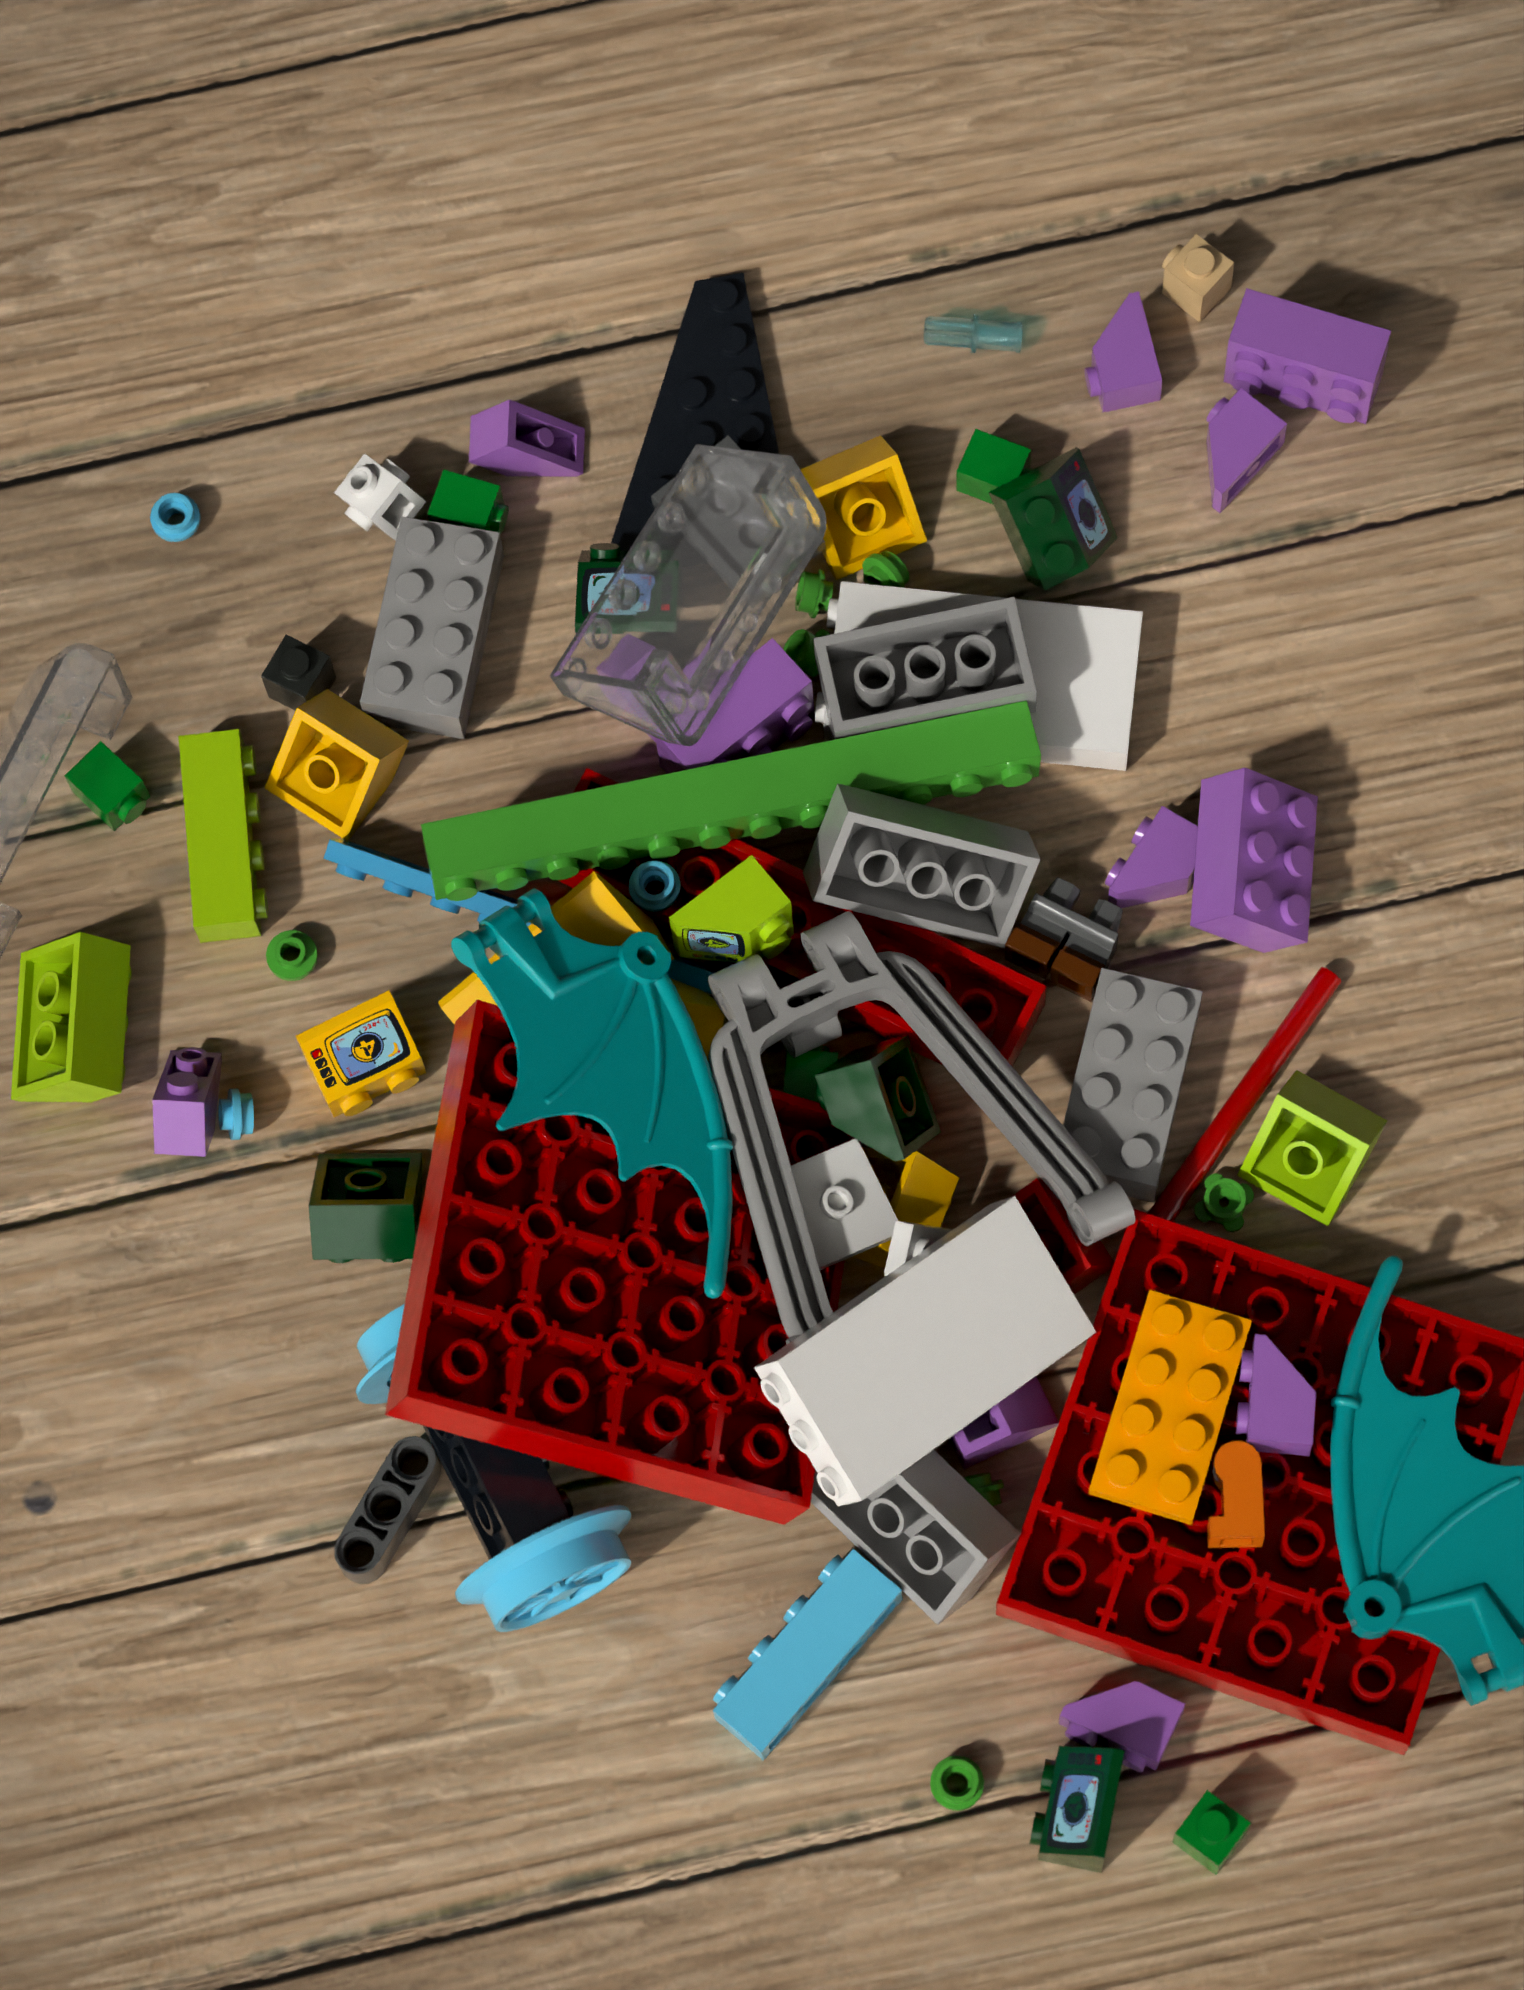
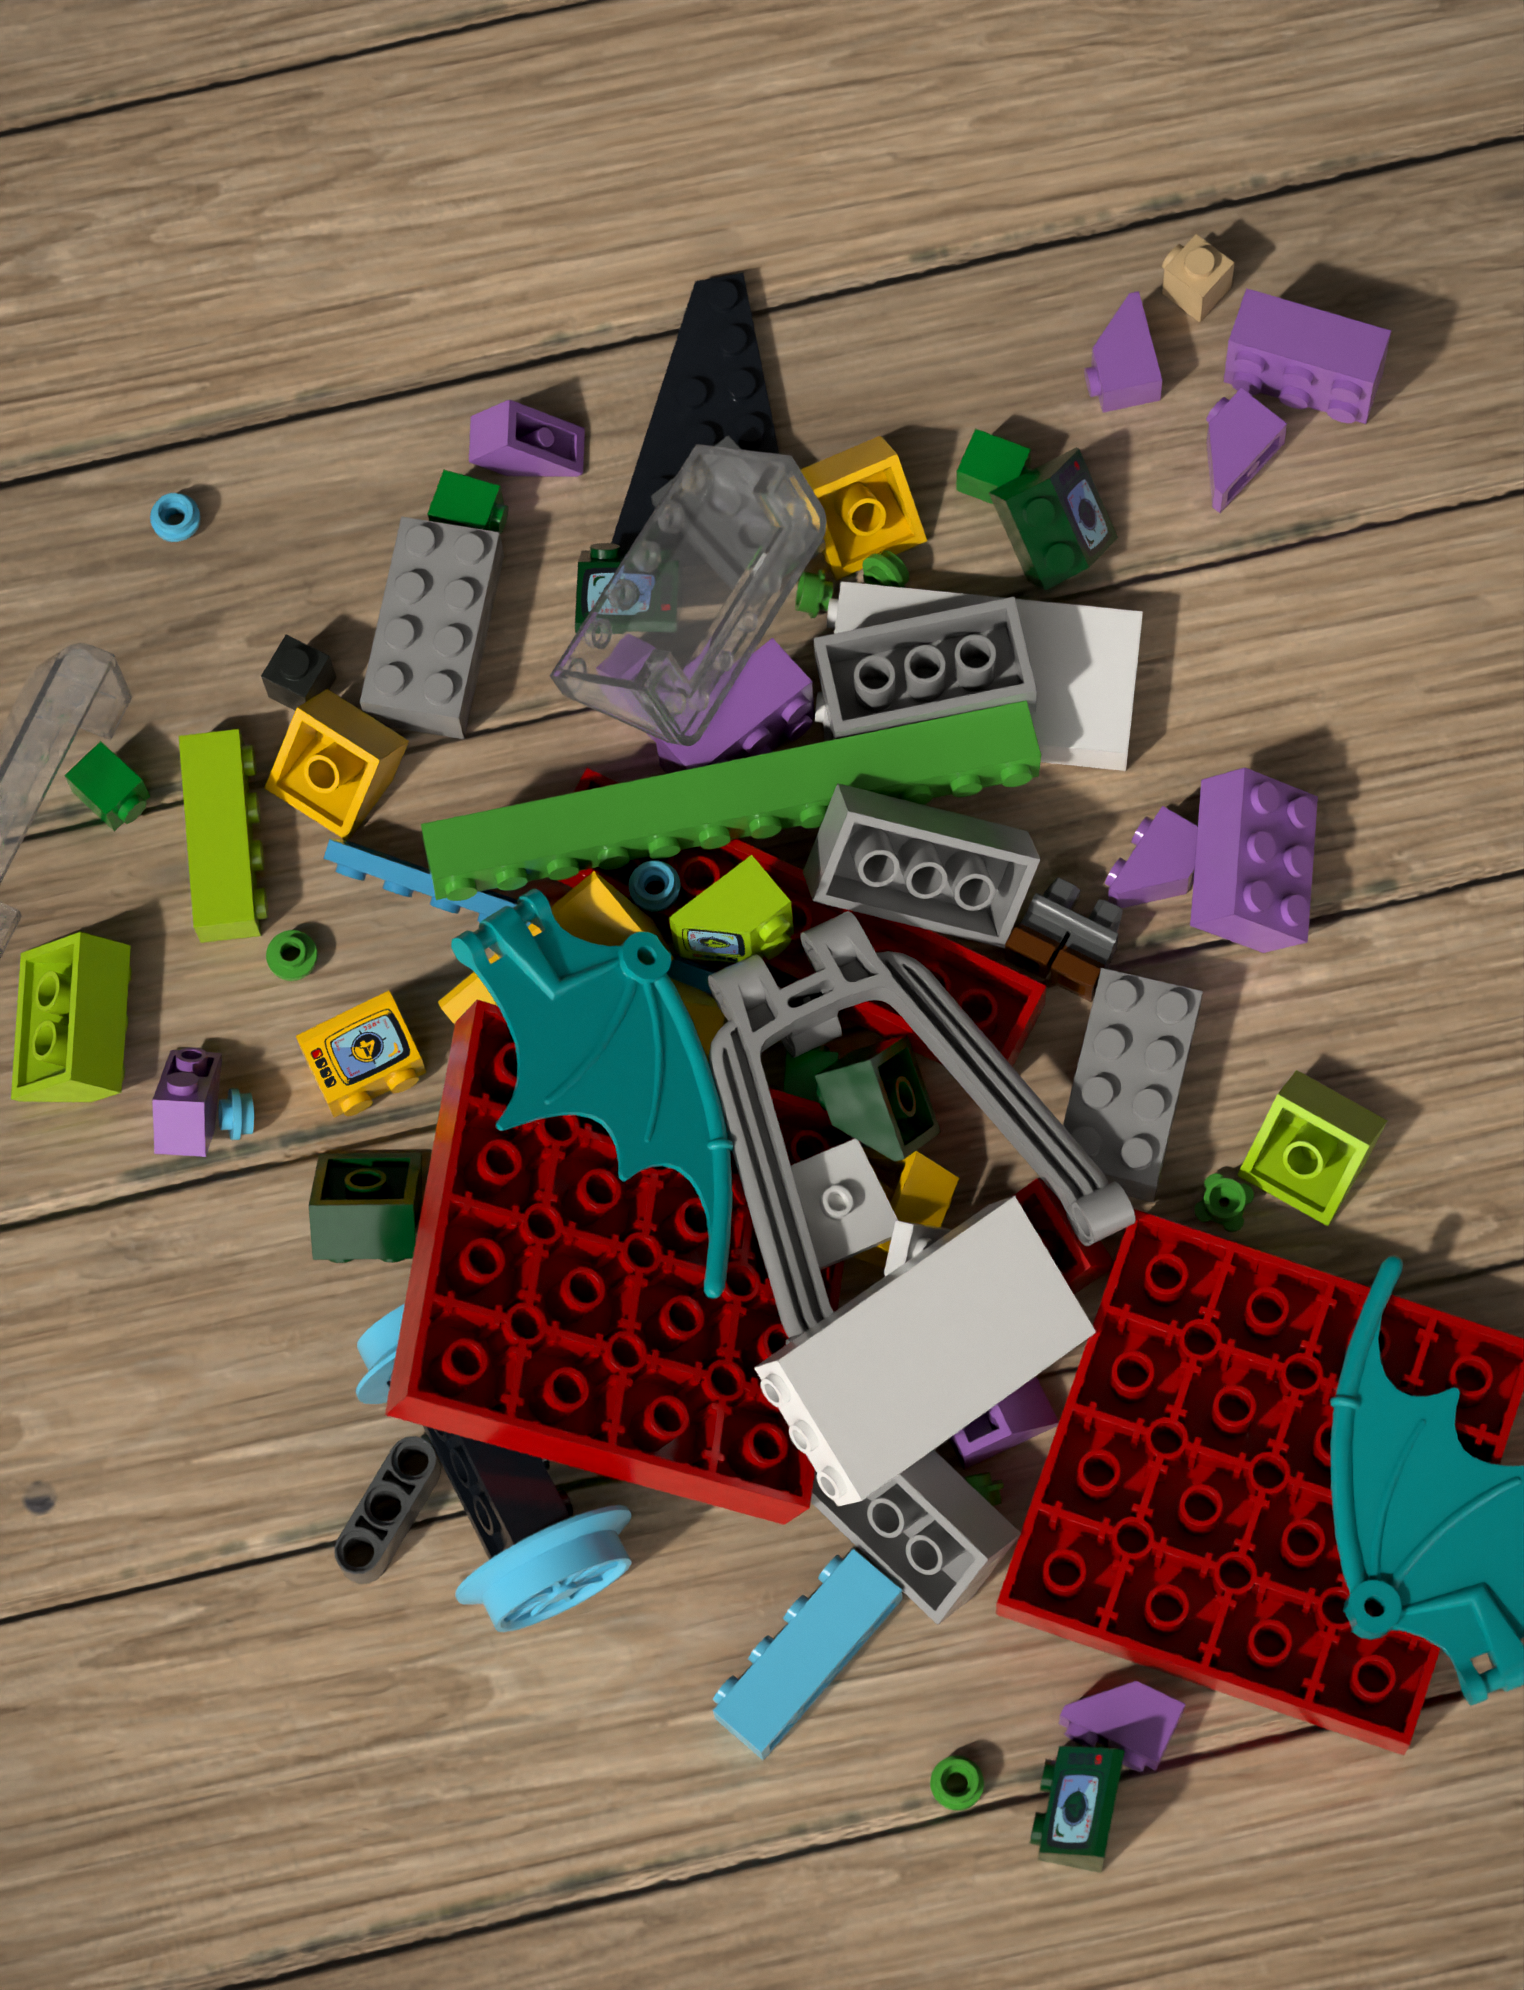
white brick [334,453,426,541] -> none
bright green plate [783,629,830,677] -> none
clear light blue axle [923,314,1023,354] -> none
light orange plate [1088,1290,1252,1525] -> none
red piece [1148,967,1342,1222] -> none
green brick [1172,1790,1251,1875] -> none
orange leg [1207,1440,1265,1548] -> none
medium lavender slope [1236,1334,1316,1456] -> none

